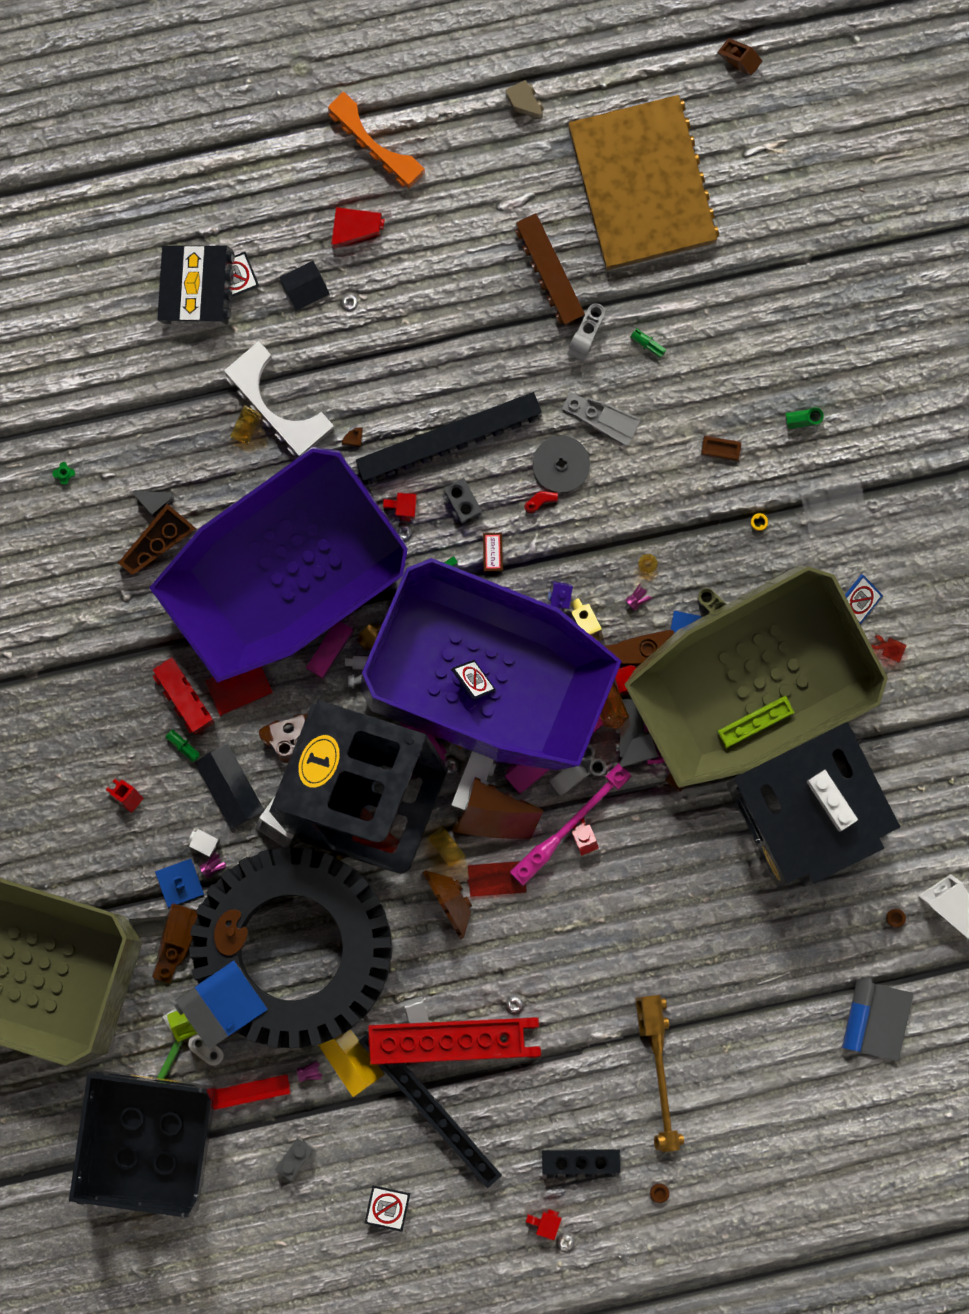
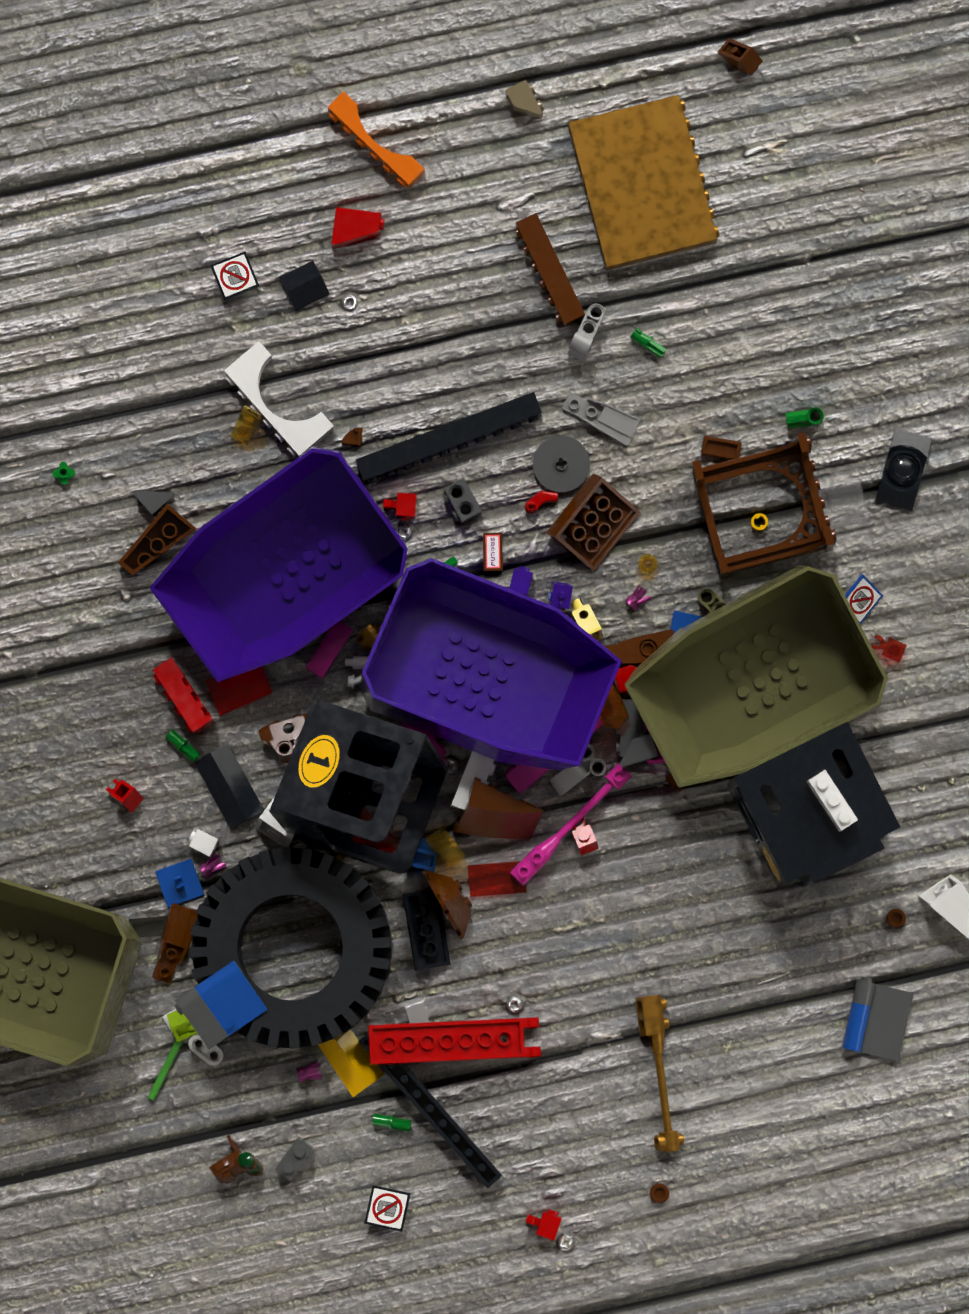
black piece [69,1070,216,1217] -> none
black panel [157,245,235,325] -> none
red fence [213,1074,291,1110] -> none
reddish brown piece [214,909,248,955] -> none
piece [451,660,496,700] -> none
black brick [542,1149,620,1178] -> none
lime tile [717,696,794,748] -> none
none -> reddish brown piece [209,1135,264,1184]
none -> green axle [372,1113,412,1131]
none -> black slope [402,890,451,971]
none -> blue slope [411,838,438,872]
none -> dark purple brick [509,566,533,596]
none -> reddish brown slope [546,474,641,571]
none -> reddish brown arch [692,432,837,579]
none -> black slope [875,428,932,511]

